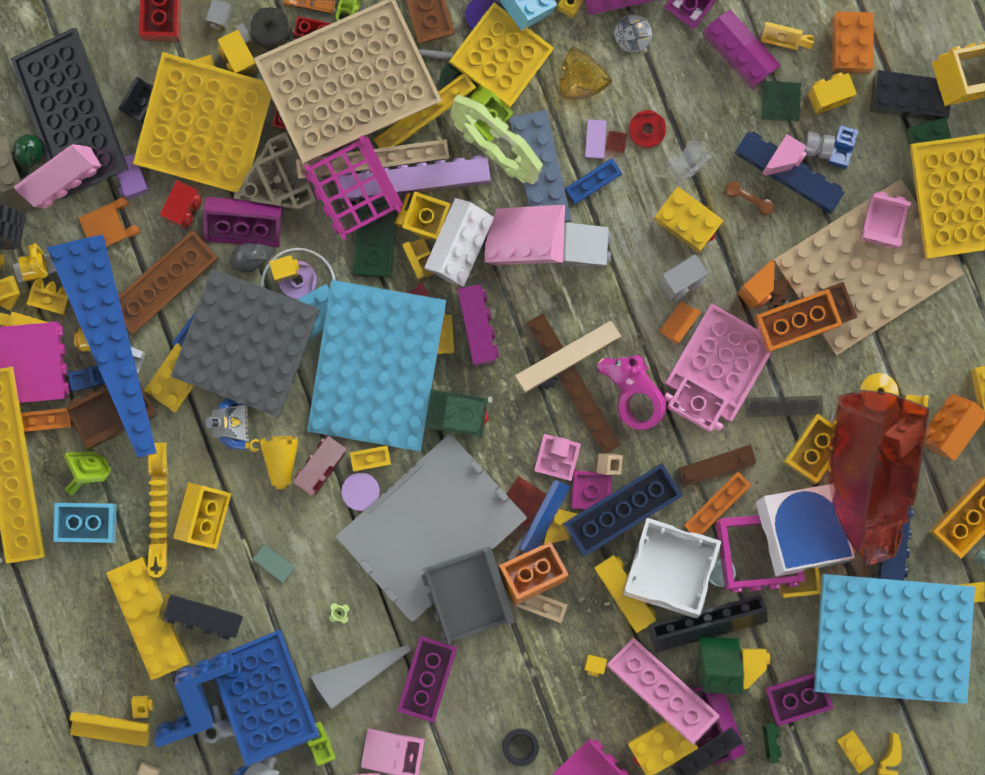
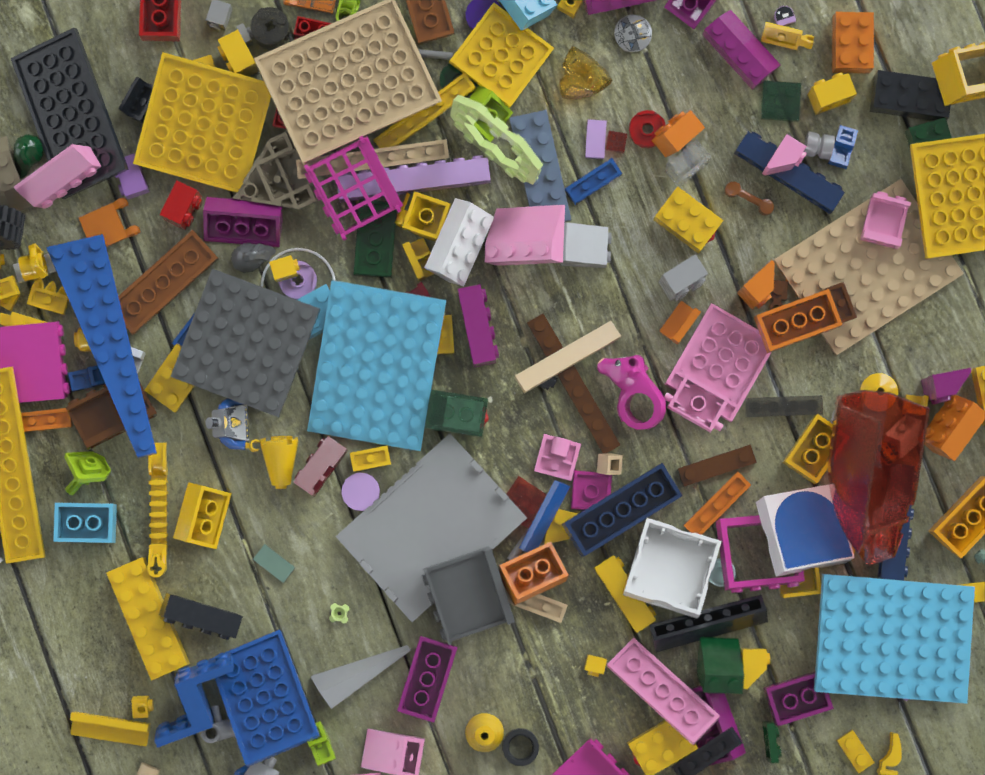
none -> yellow cone [465,713,504,752]
none -> orange brick [652,110,705,158]
none -> tile [774,6,796,26]
none -> magenta slope [921,368,972,405]

